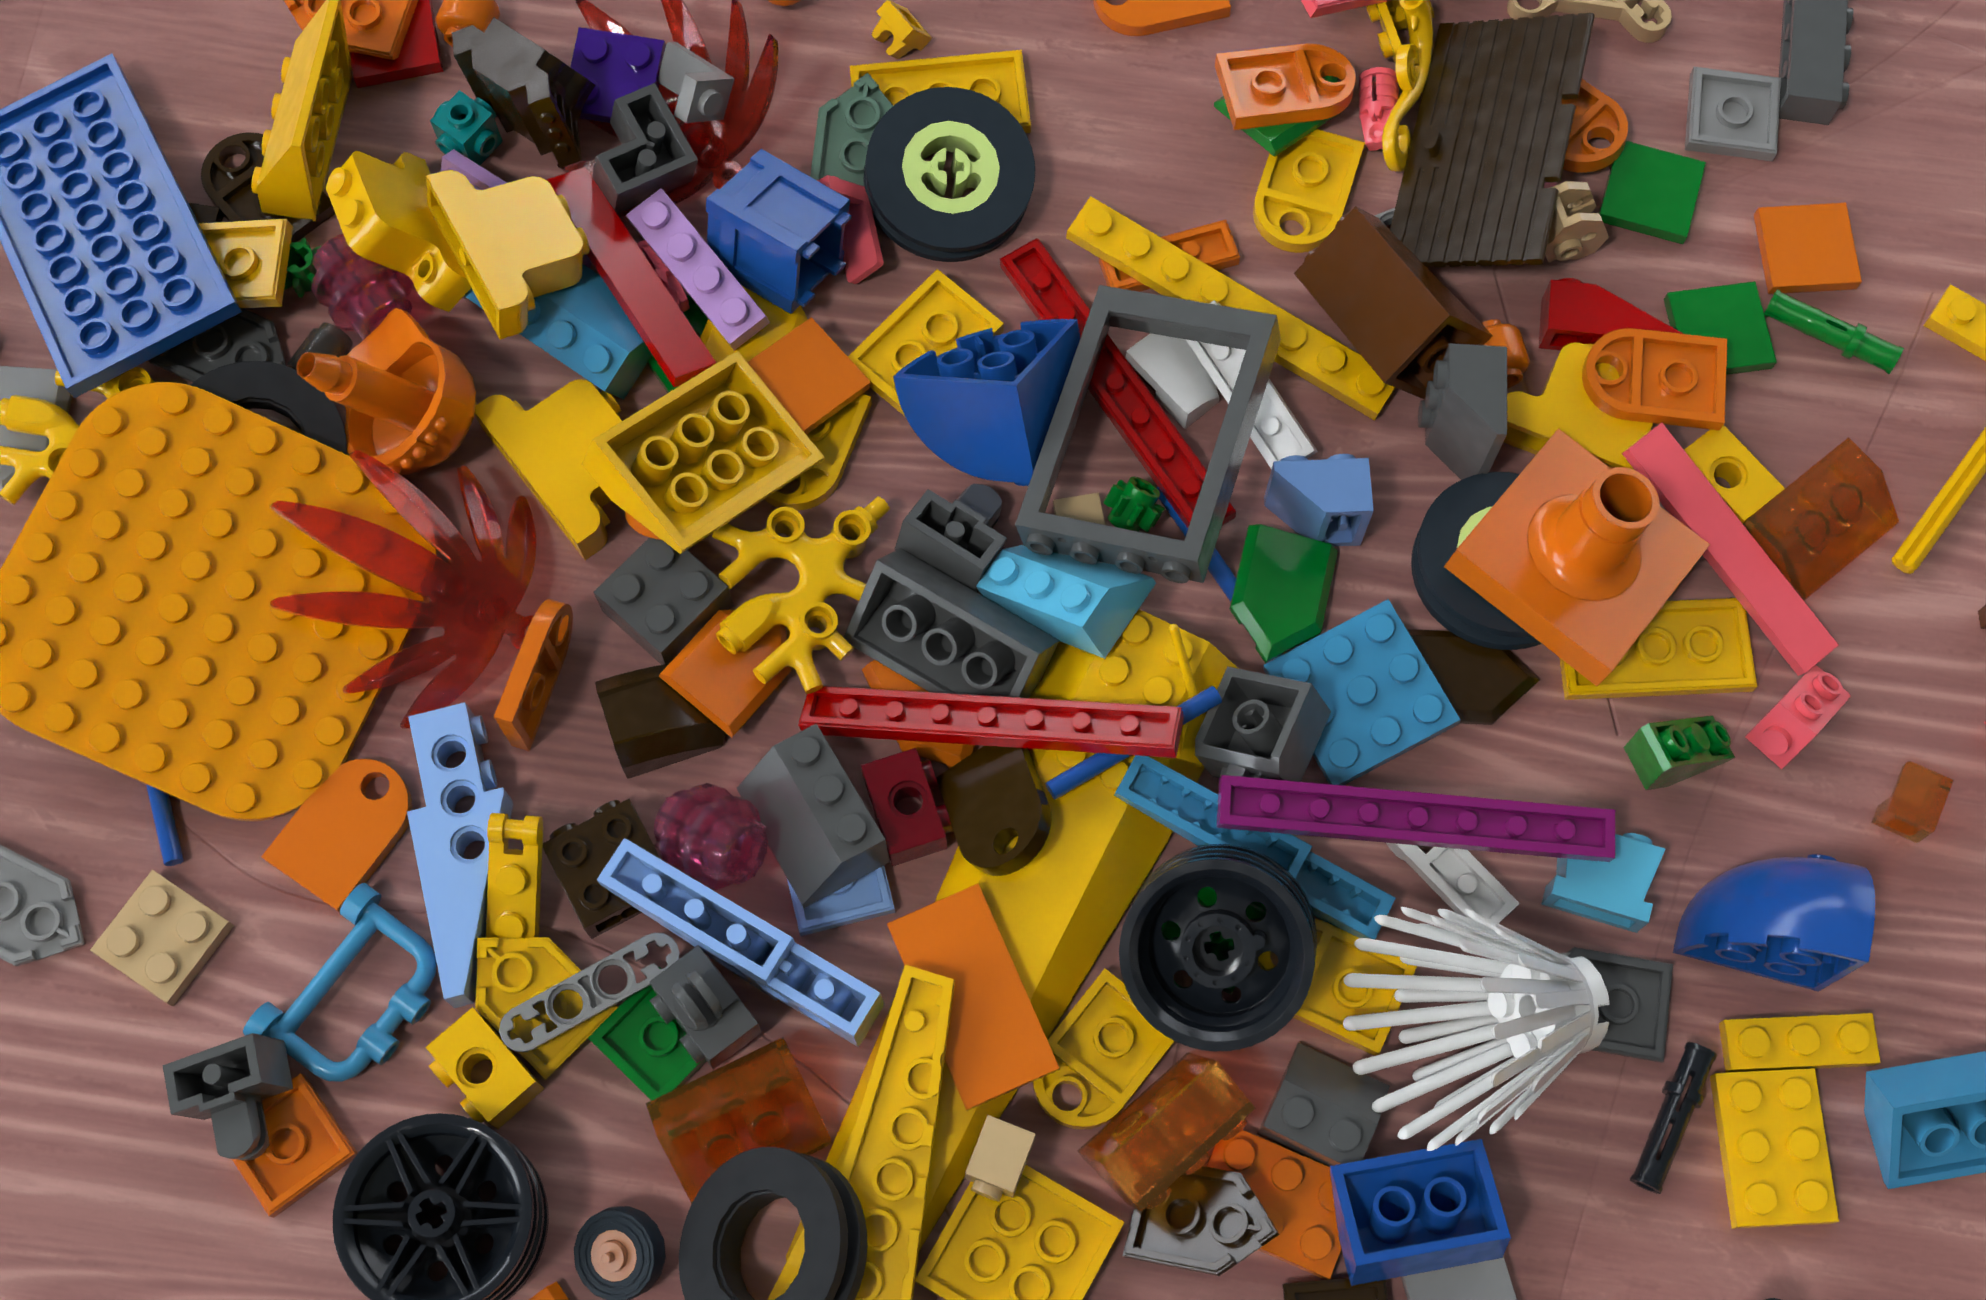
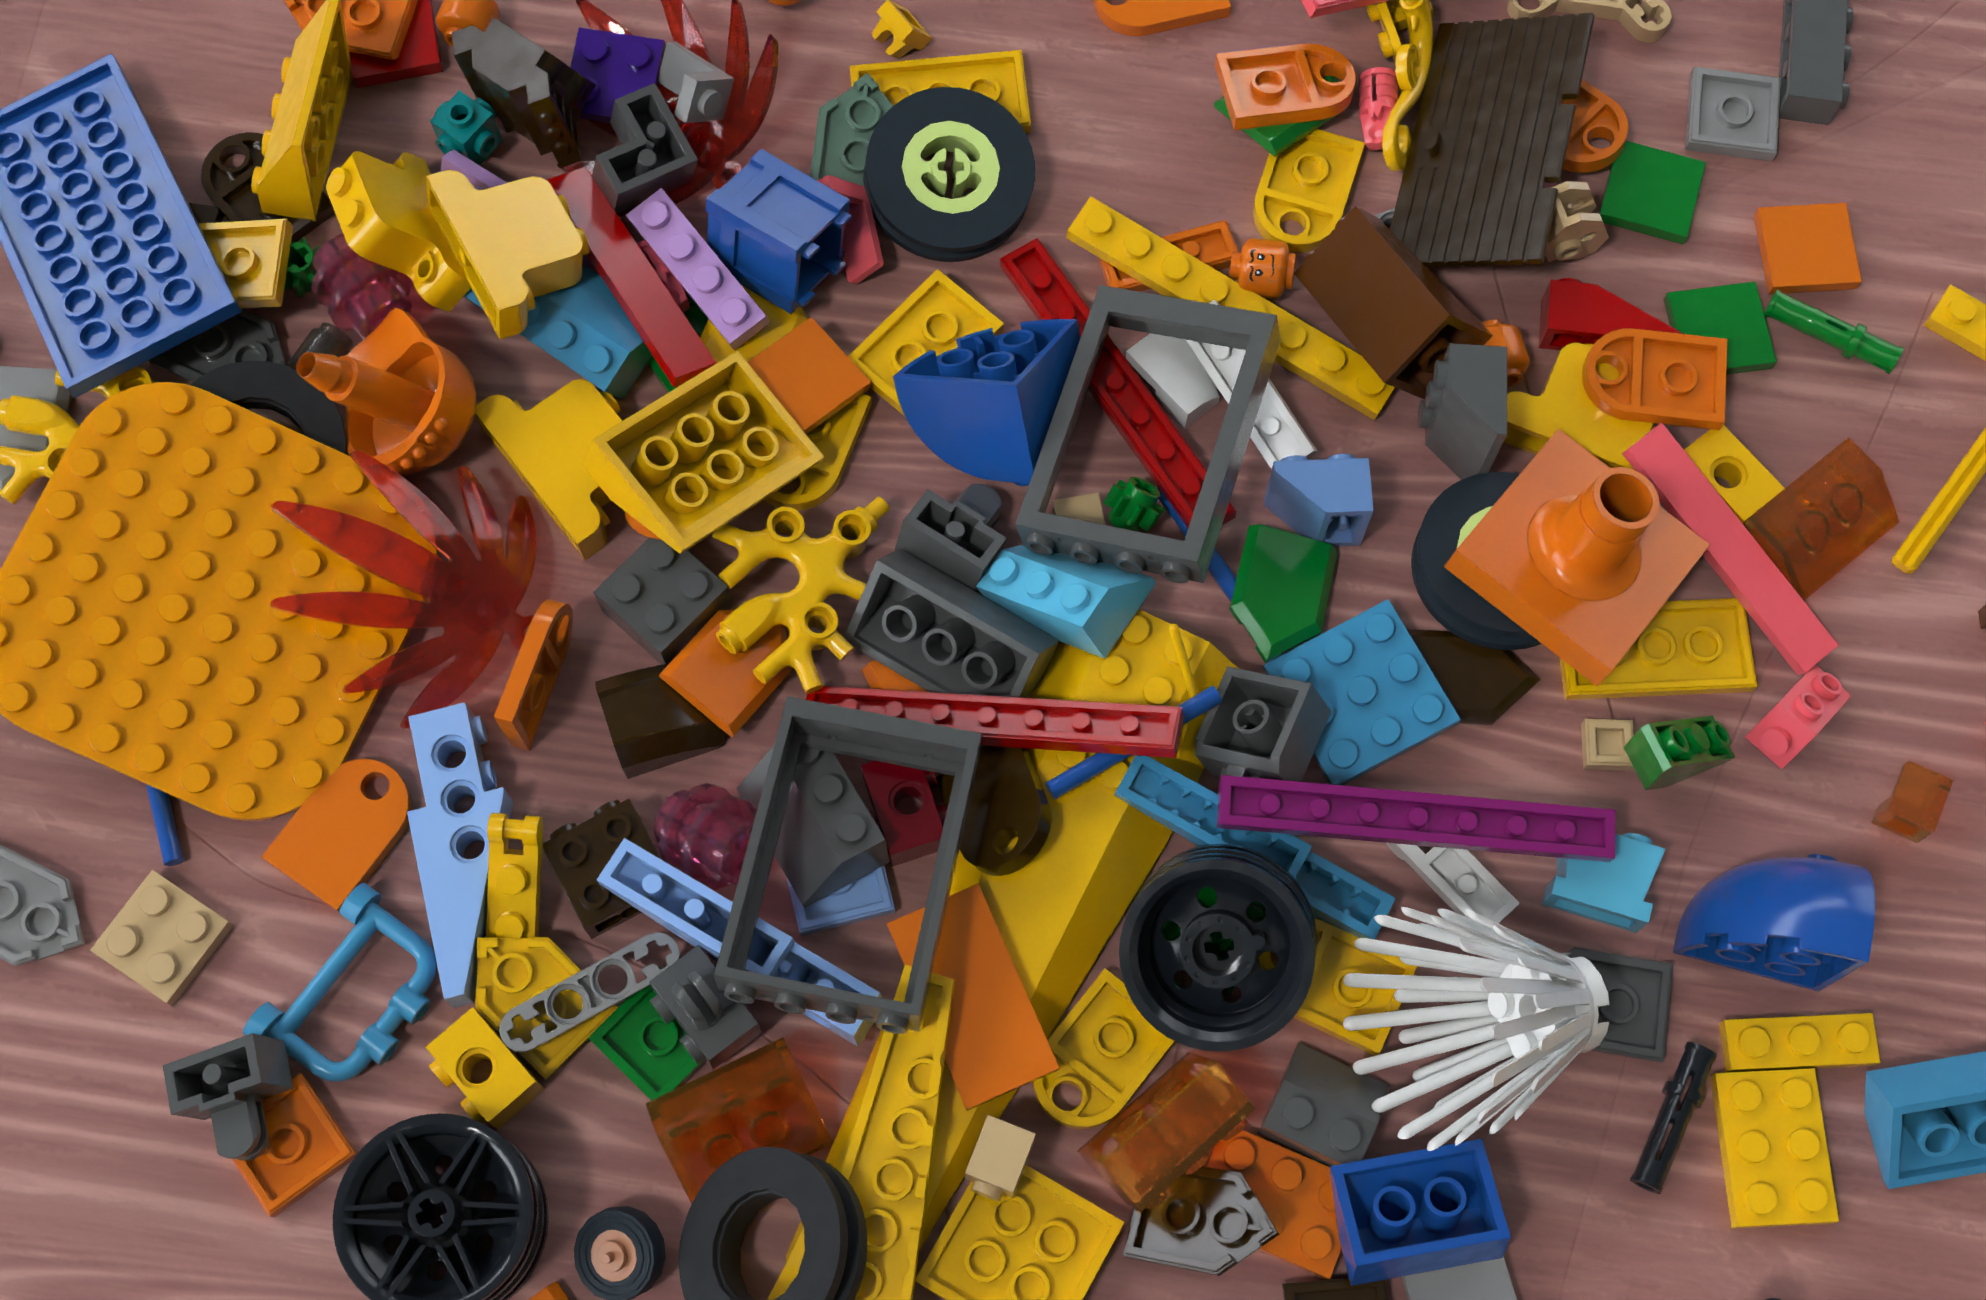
none -> dark grey window [714,696,982,1034]
none -> orange head [1229,238,1296,299]
none -> tan tile [1581,719,1634,771]

